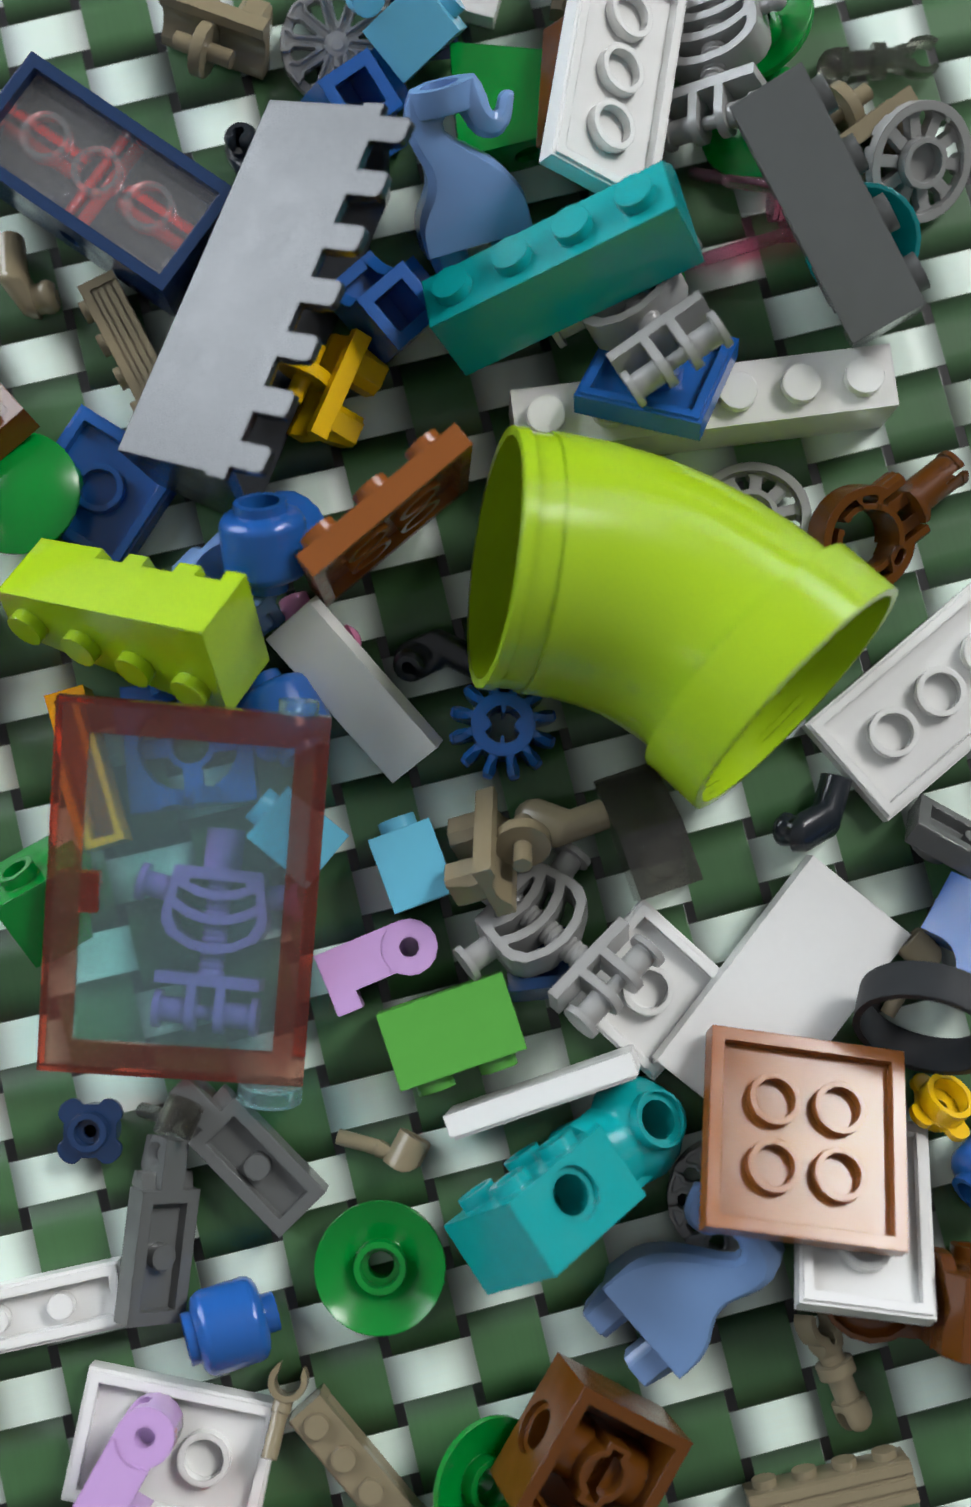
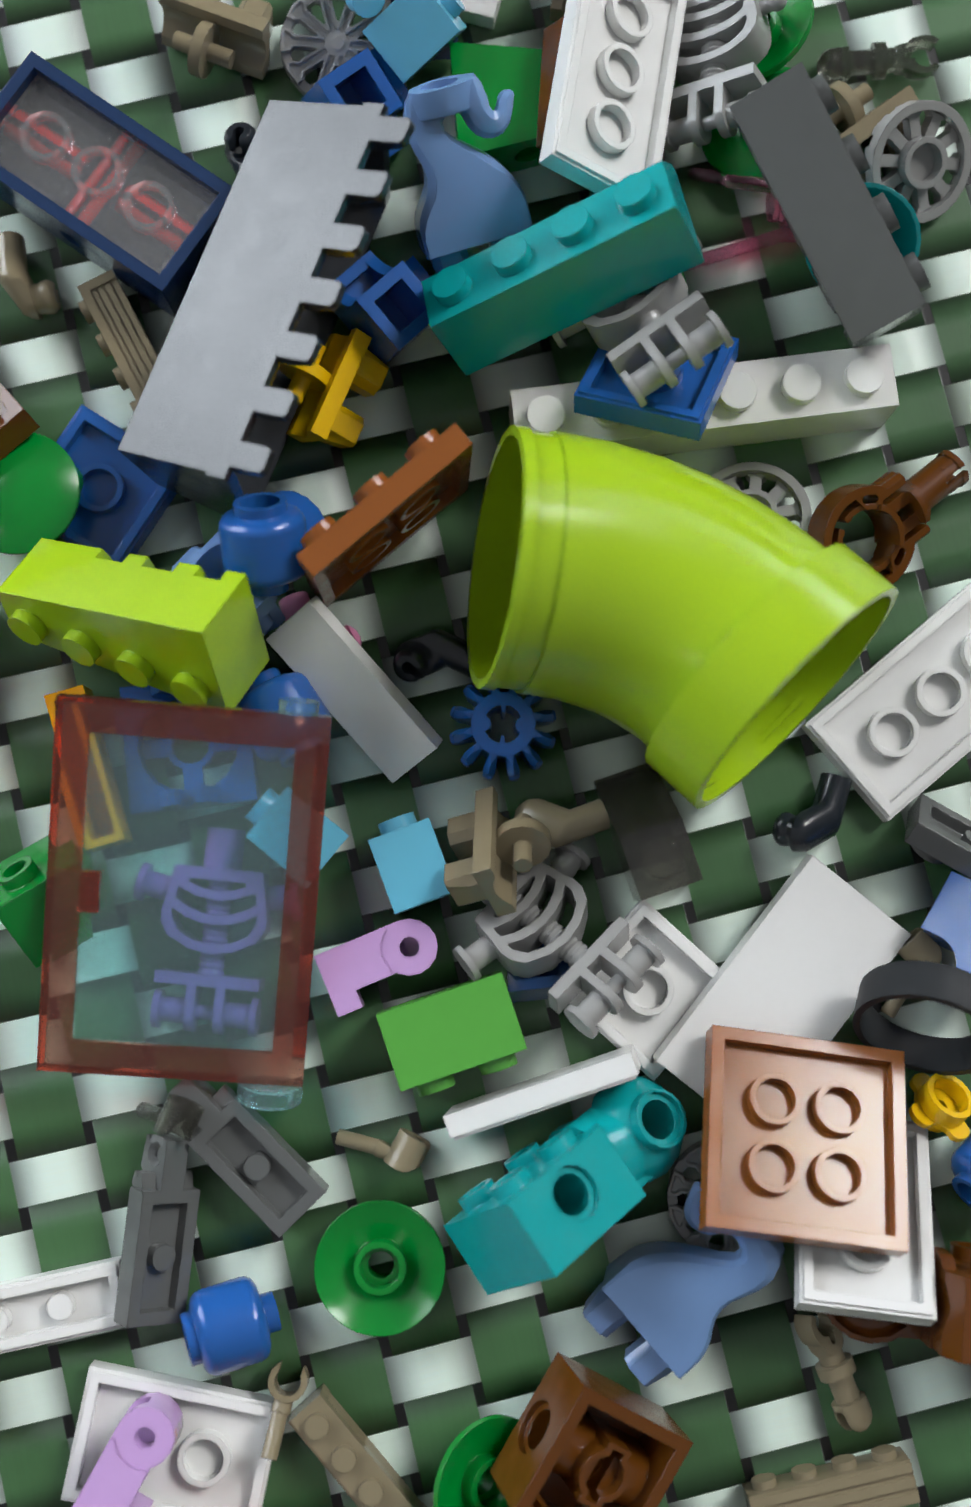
dark blue plate [57,1098,124,1164] -> none

